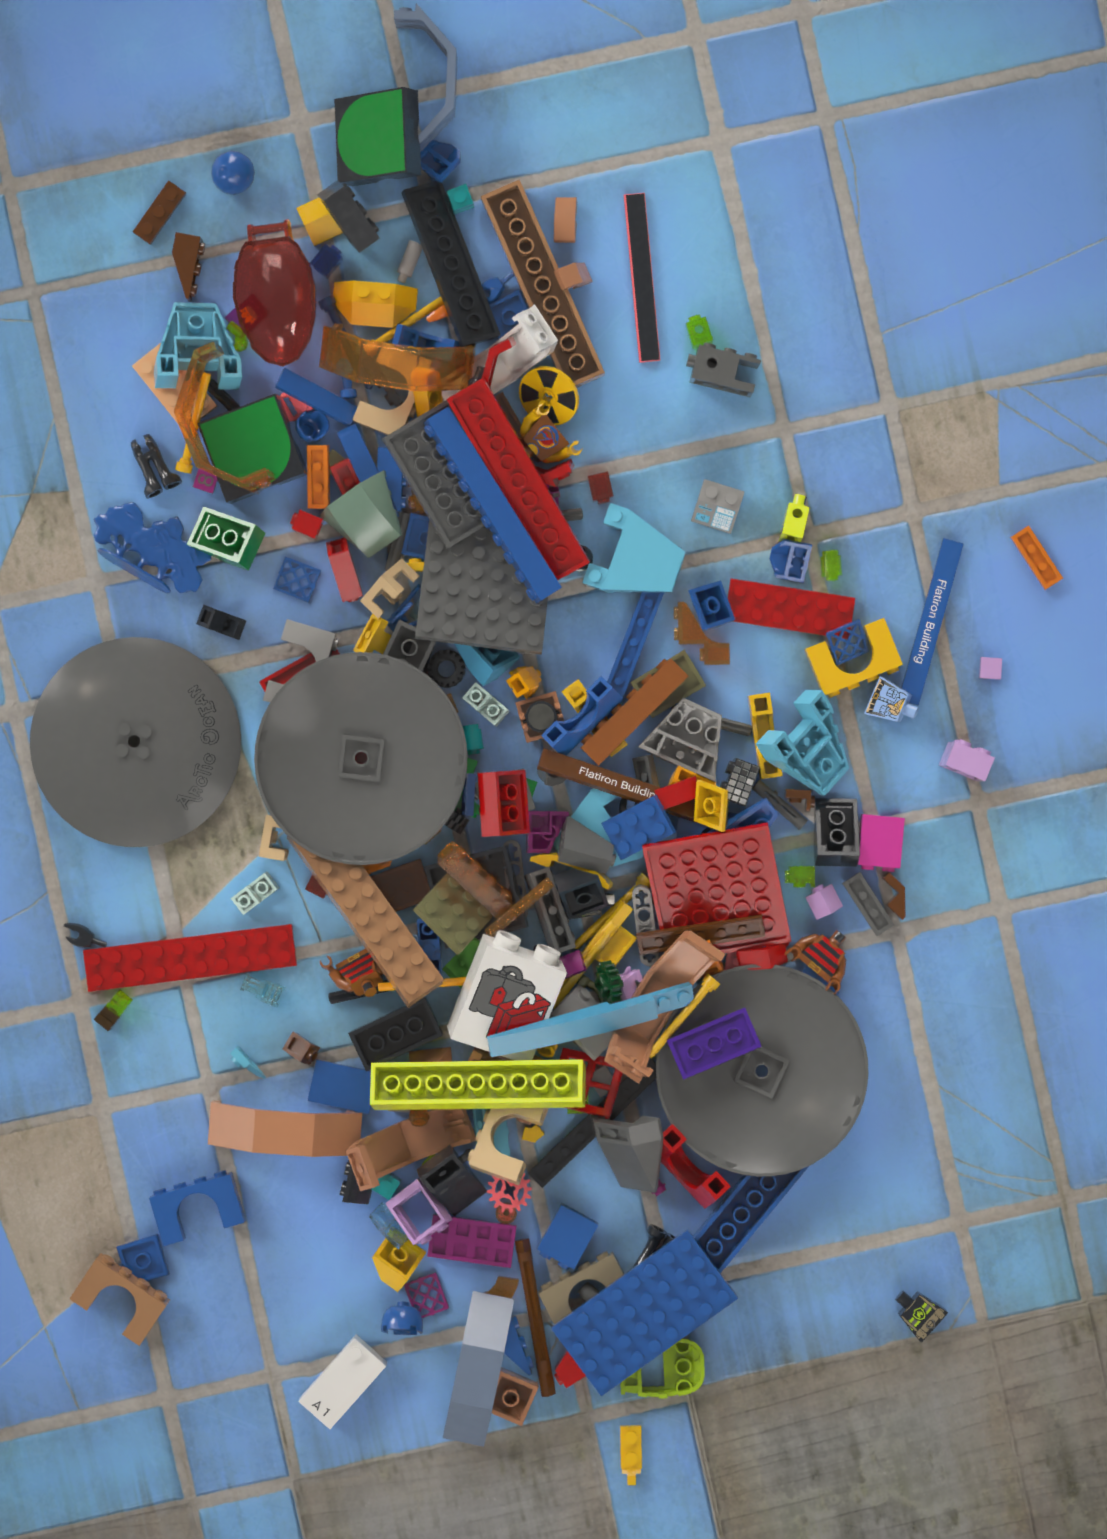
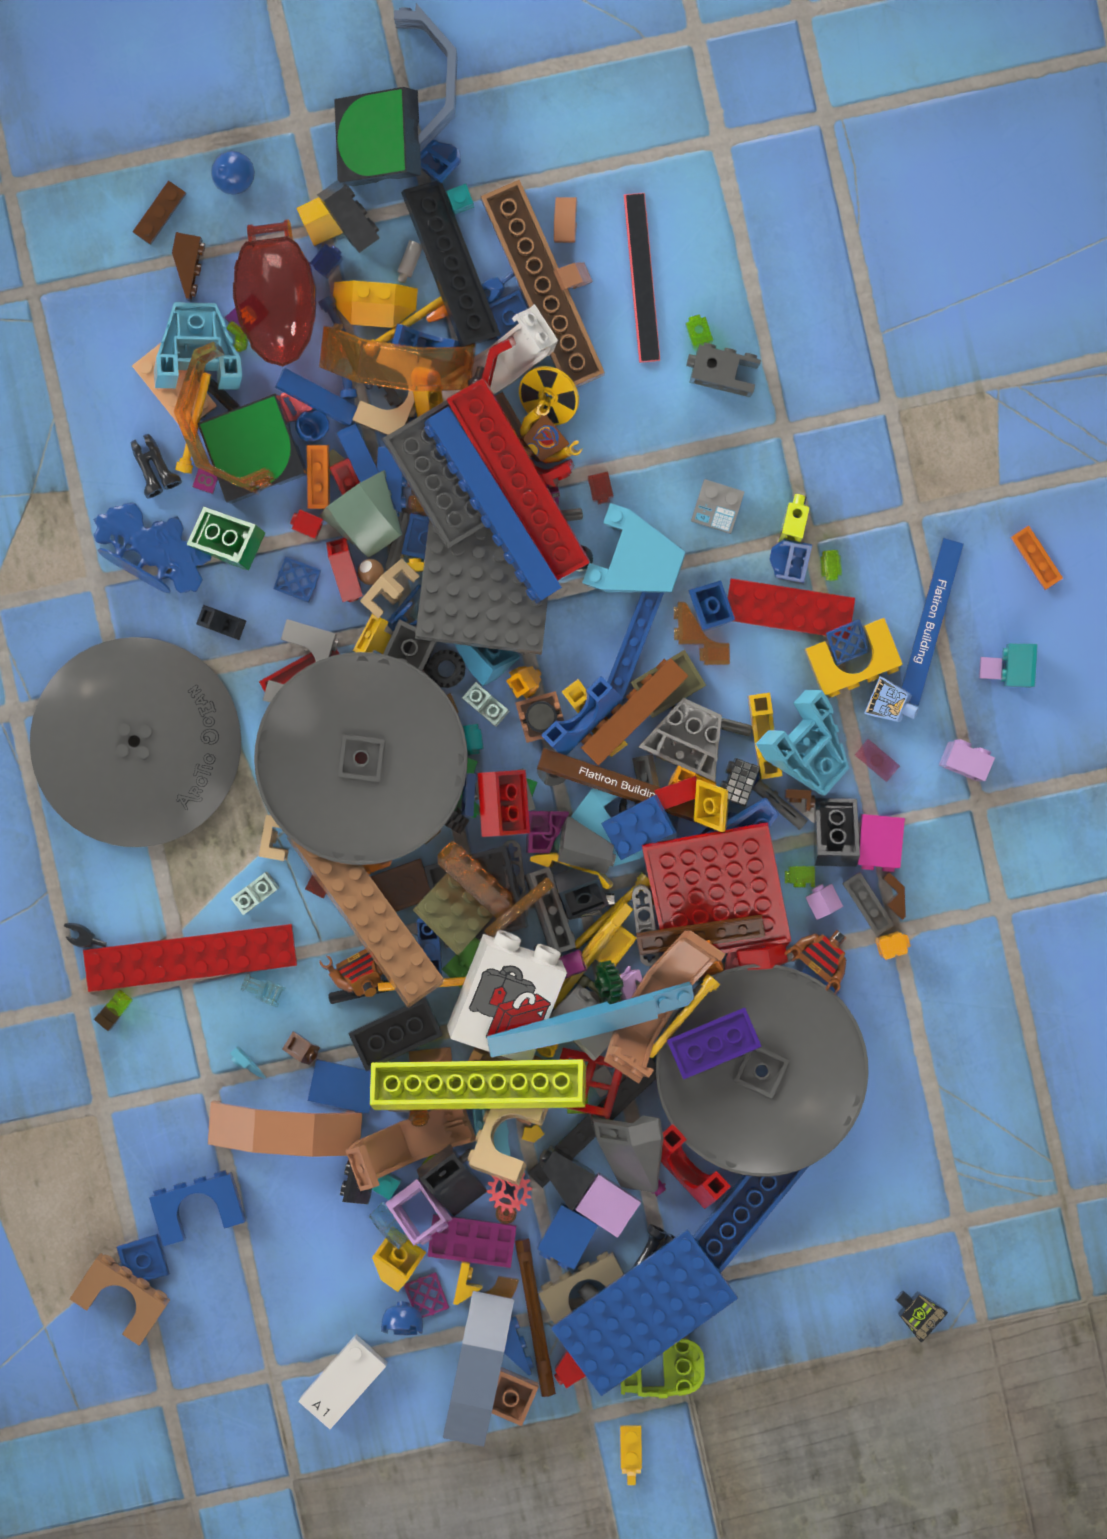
none -> medium nougat piece [357,559,384,585]
none -> yellow slope [453,1261,483,1305]
none -> black slope [539,1145,595,1211]
none -> lavender brick [575,1172,641,1238]
none -> clear pink plate [854,739,900,782]
none -> light orange brick [875,931,911,960]
none -> teal slope [1001,643,1037,688]

